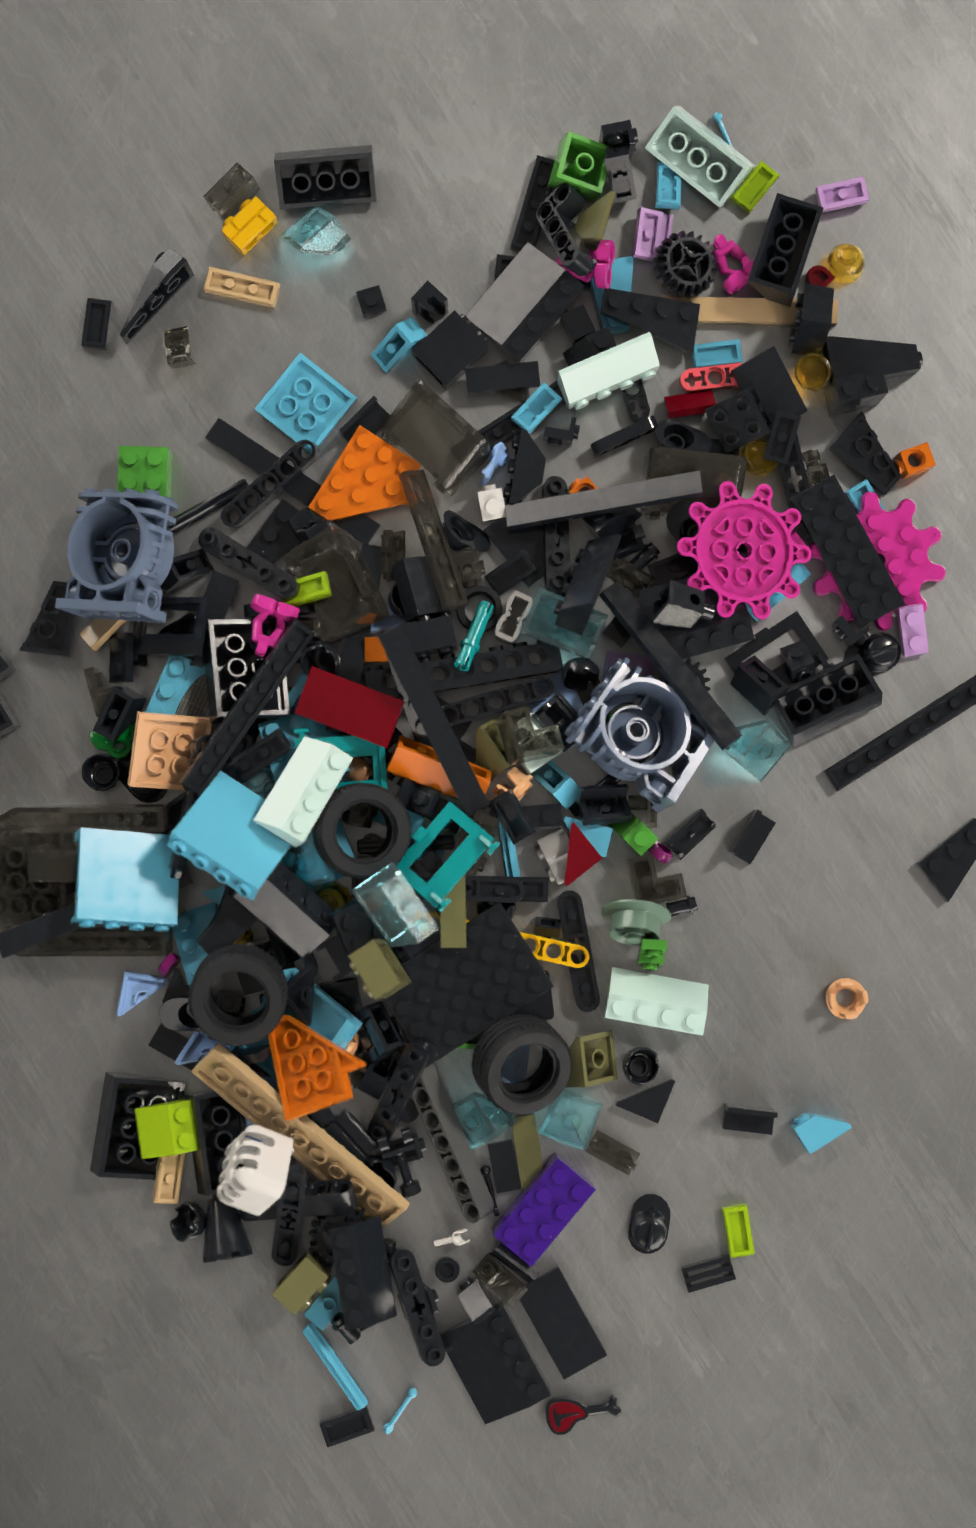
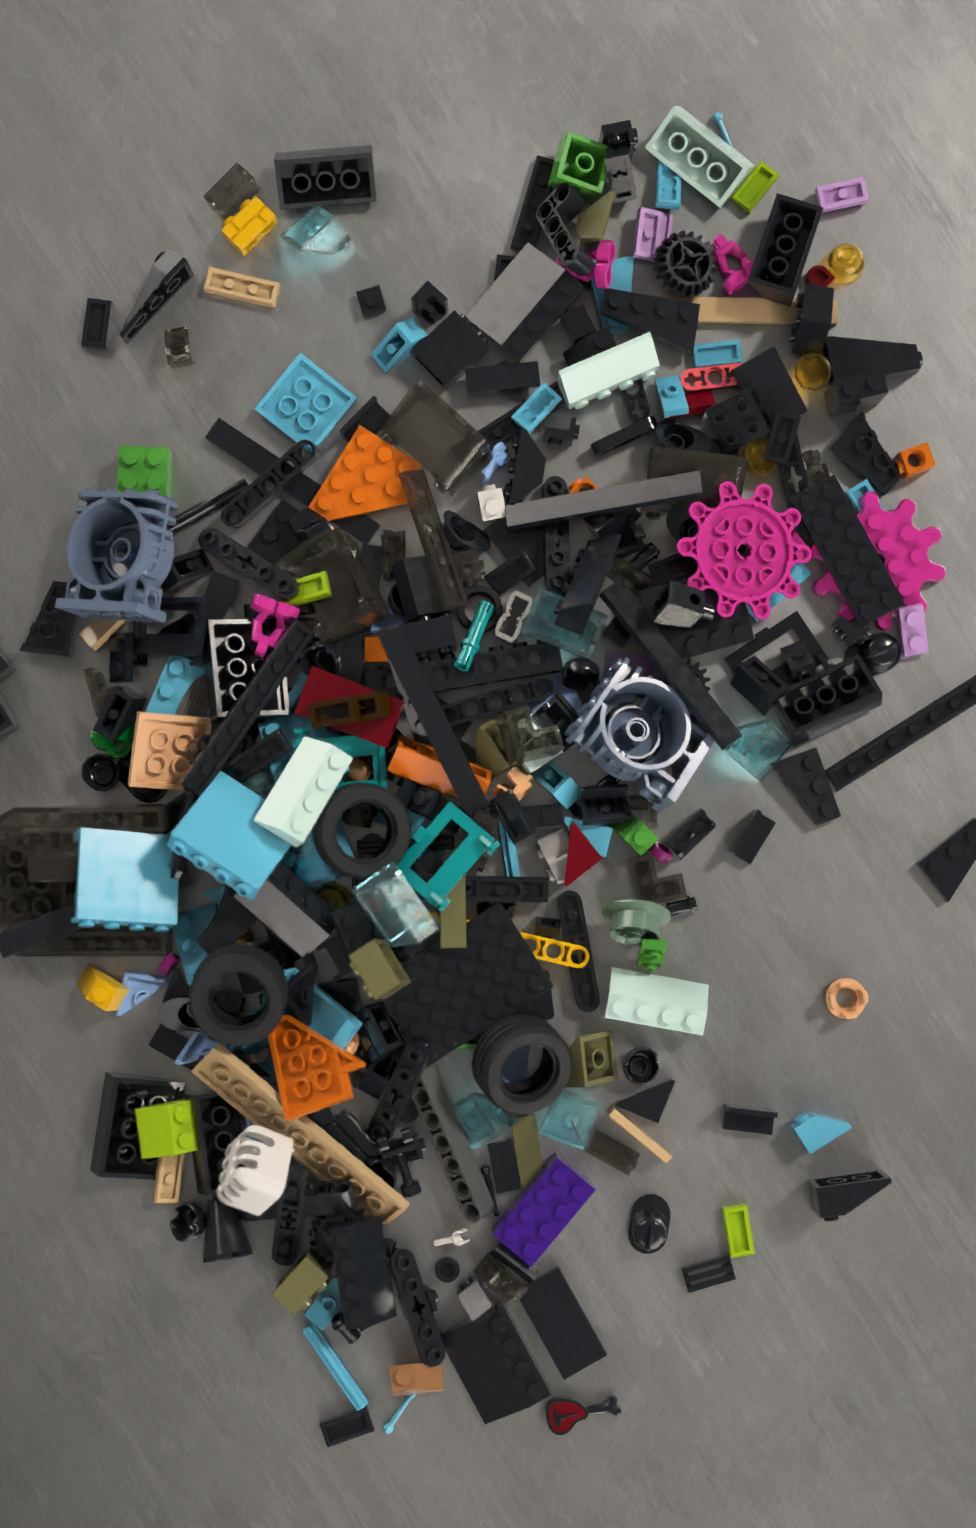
none -> yellow slope [76,964,129,1011]
none -> dark brown slope [309,692,392,729]
none -> medium nougat slope [390,1363,444,1396]
none -> tan tile [608,1106,672,1163]
none -> medium azure plate [655,375,689,417]
none -> black wing [770,748,841,825]
none -> black slope [808,1170,892,1221]

